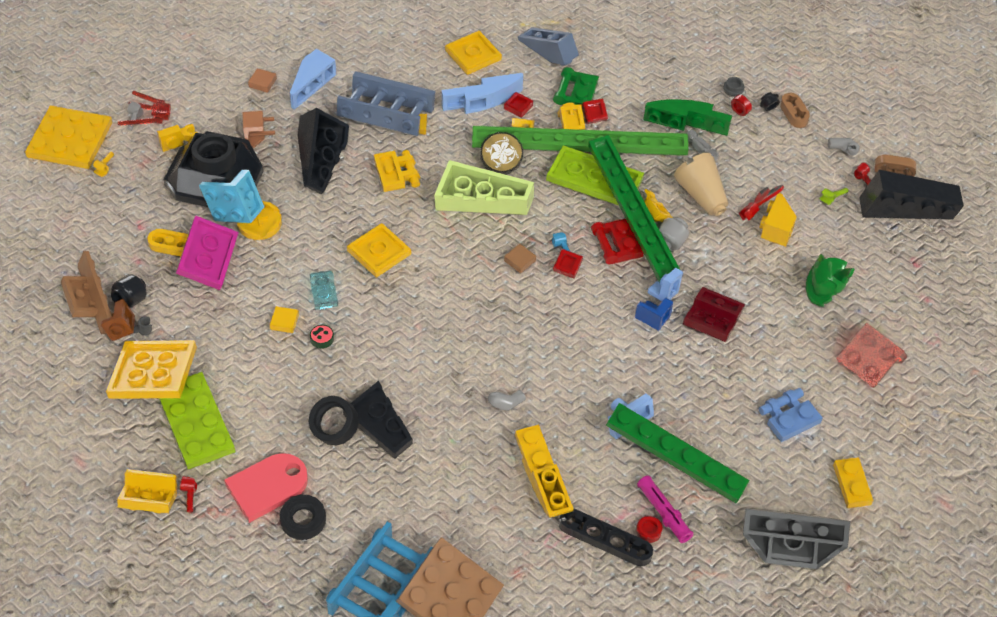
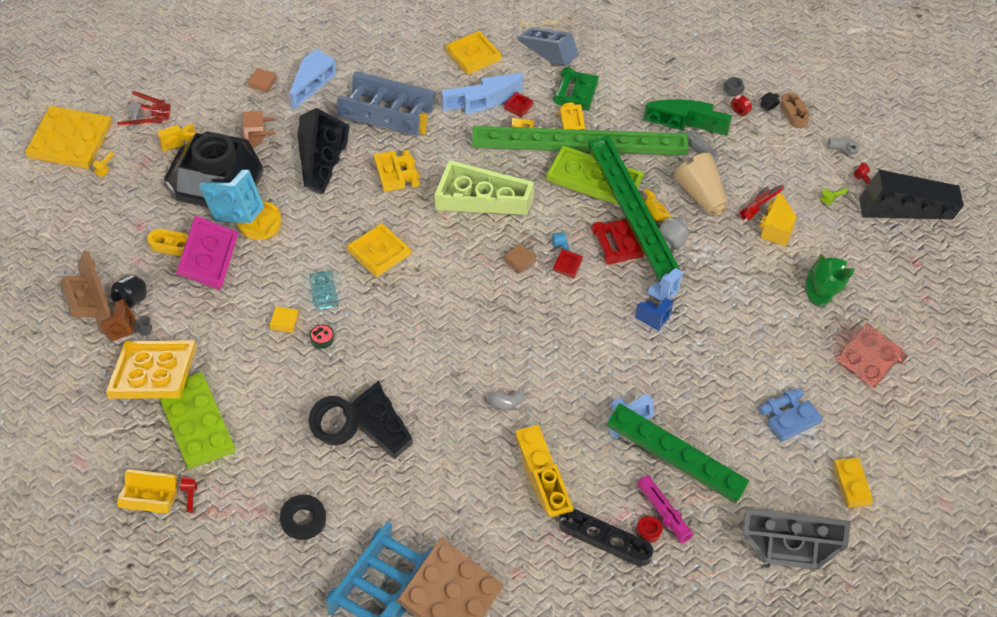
coral tile [224,453,308,523] -> none
tile [480,132,523,175] -> none
red tile [582,98,608,124] -> none
dark red slope [683,287,745,342] -> none
medium nougat beam [875,154,917,176] -> none

